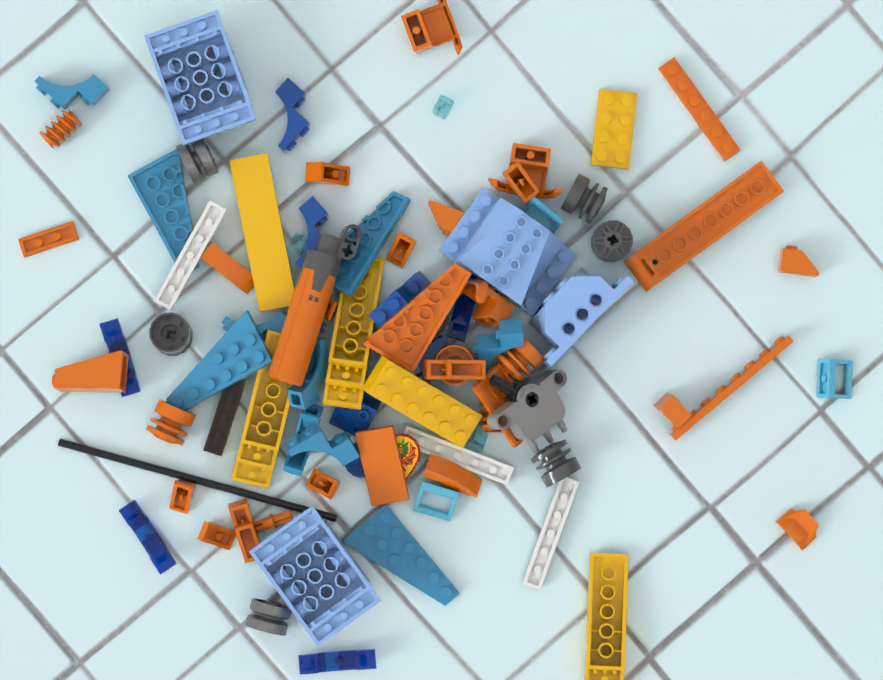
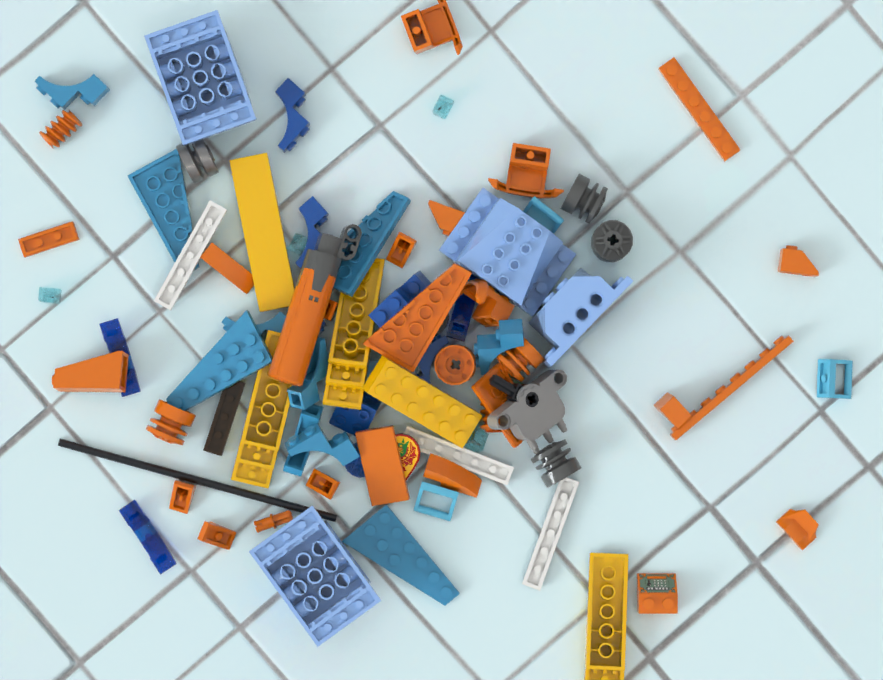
dark grey wheel [149,312,193,356] -> none
orange slope [228,498,260,563] -> none
flat silver wheel [245,598,292,636] -> none
clear blue slope [298,649,377,675] -> none
orange slope [305,162,350,186] -> none
orange slope [423,360,486,380] -> none
orange slope [502,161,540,203] -> none
yellow plate [591,89,637,170] -> none
orange hinge [624,160,784,292] -> none
none -> clear light blue slope [38,287,61,304]
none -> orange slope [637,573,678,614]

